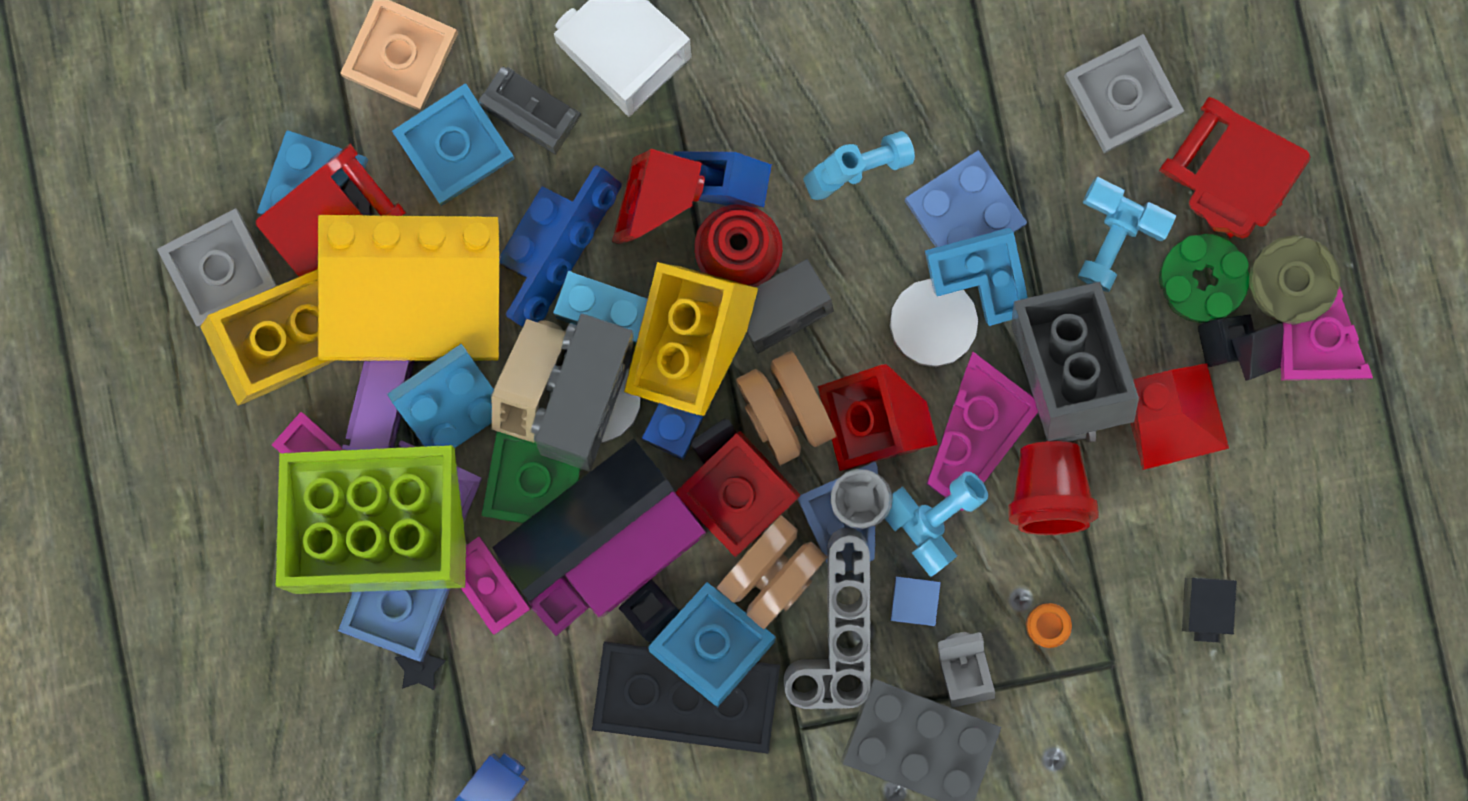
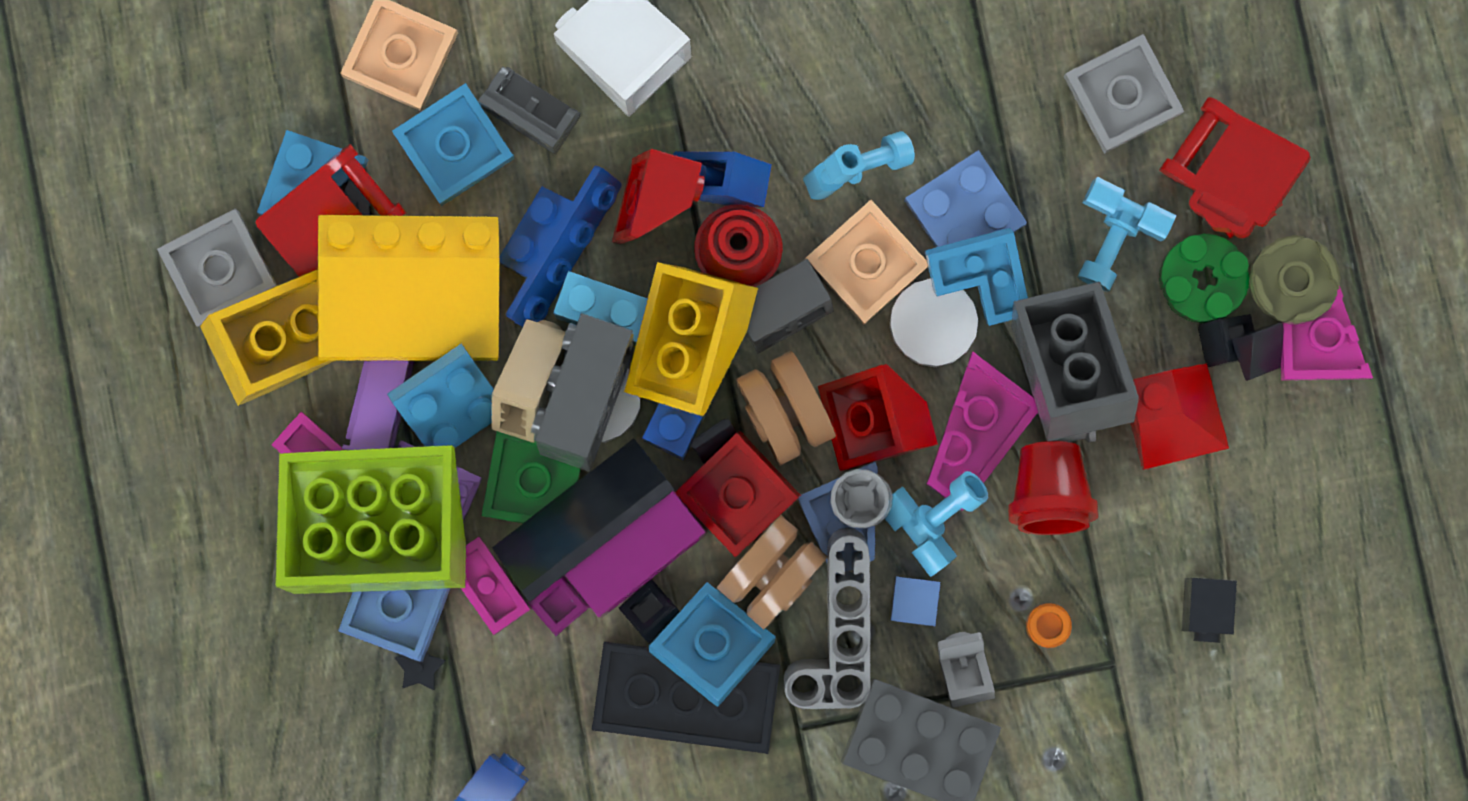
none -> light nougat plate [805,200,928,325]

